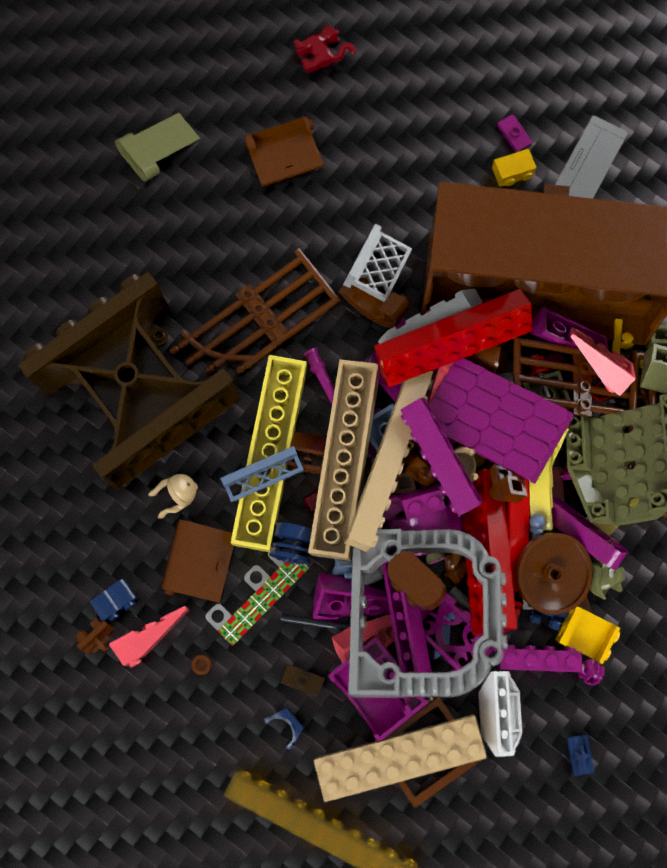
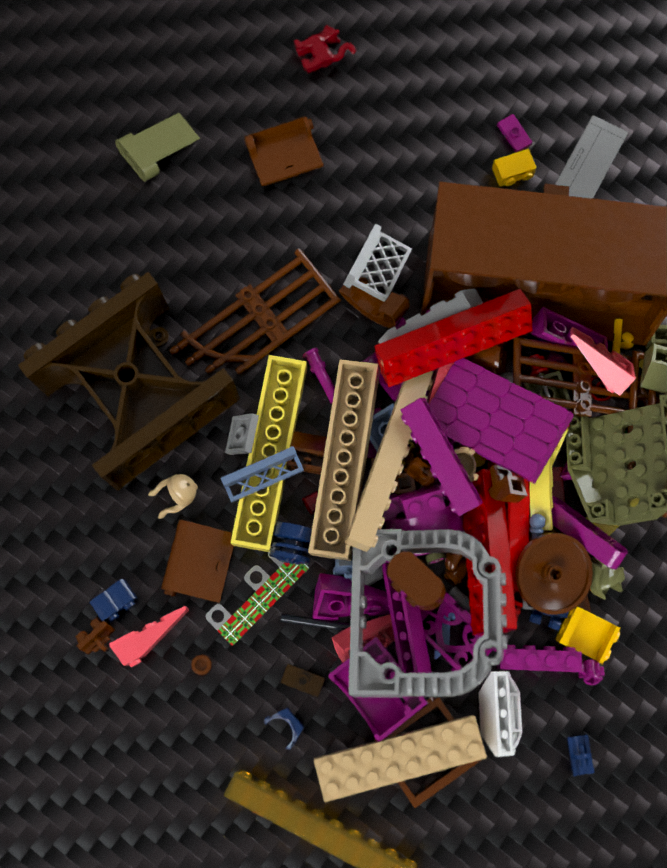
none -> light grey tile [225,413,259,455]

